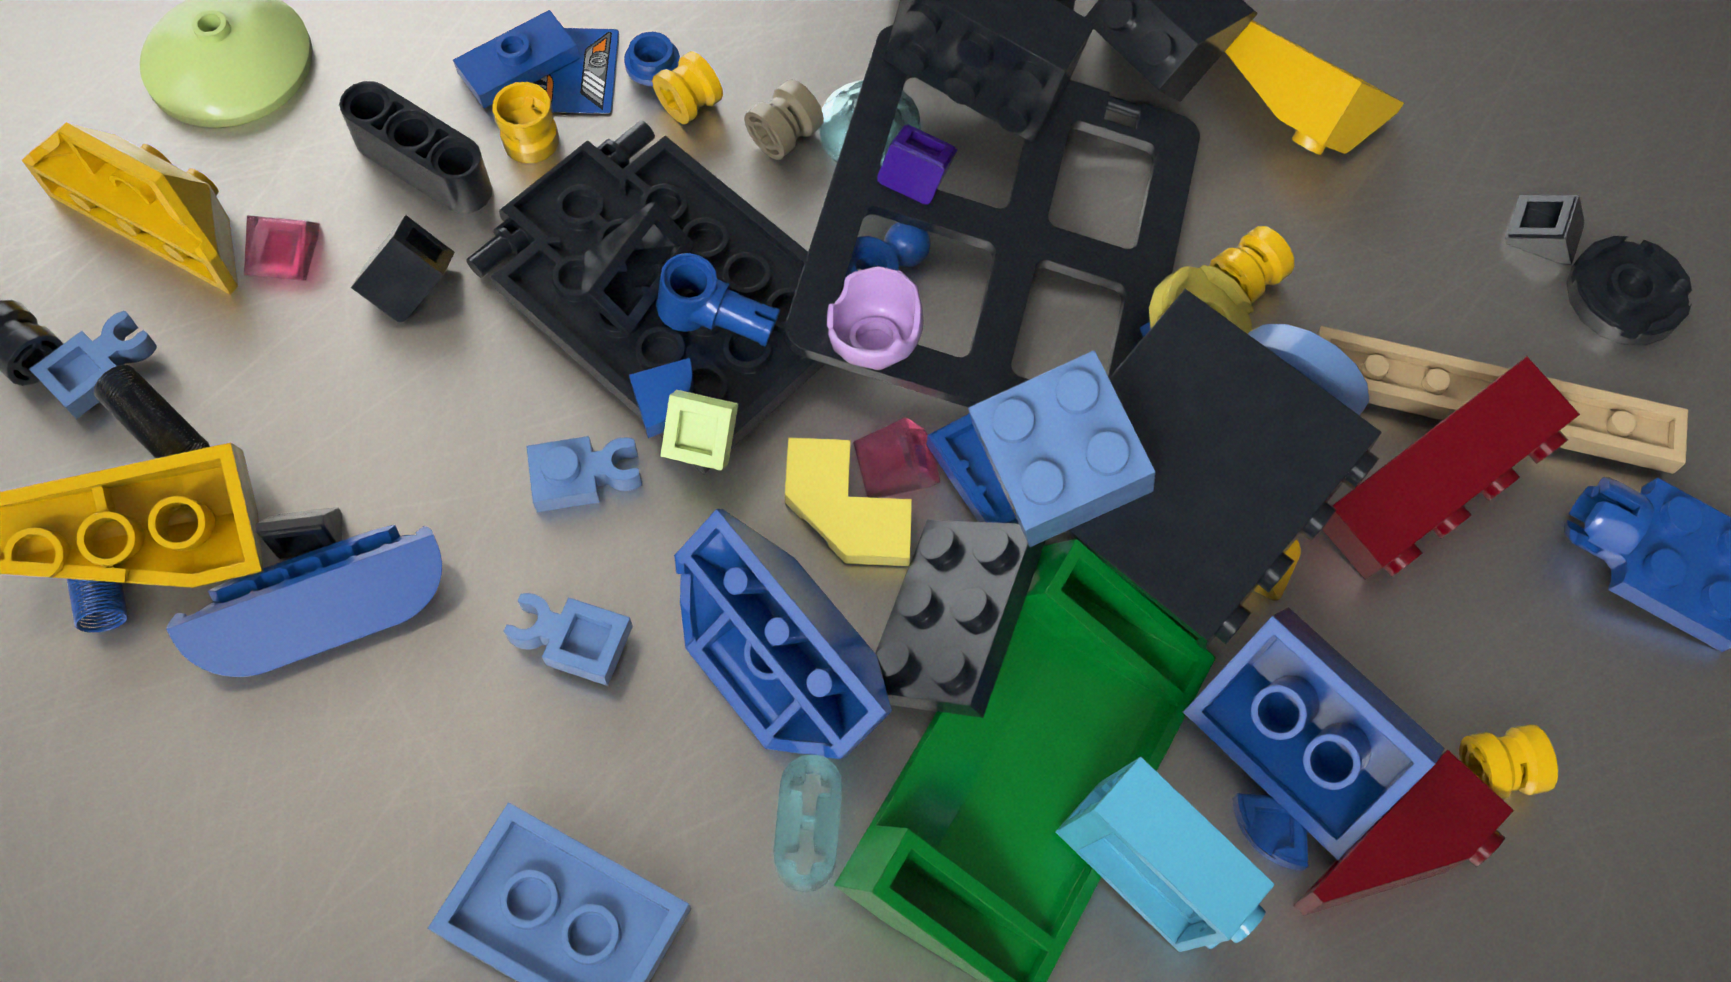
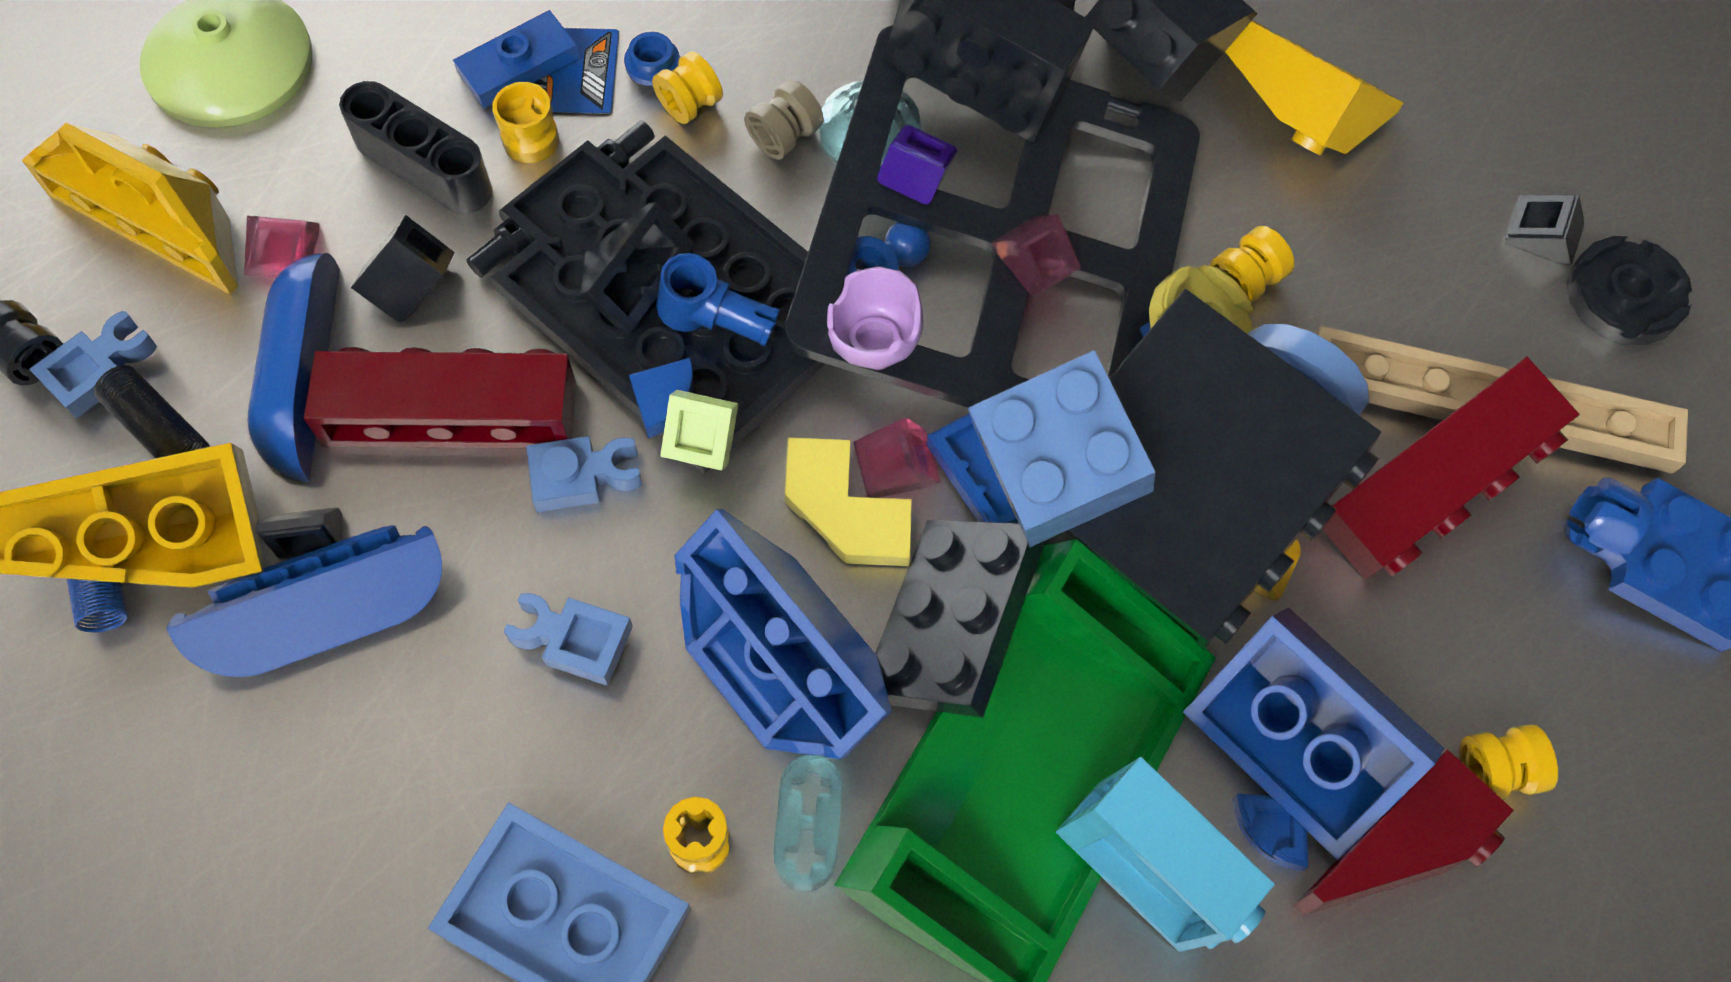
none -> blue brick [247,253,340,482]
none -> dark red brick [304,347,577,448]
none -> yellow bush [663,796,730,874]
none -> clear pink slope [992,214,1081,296]

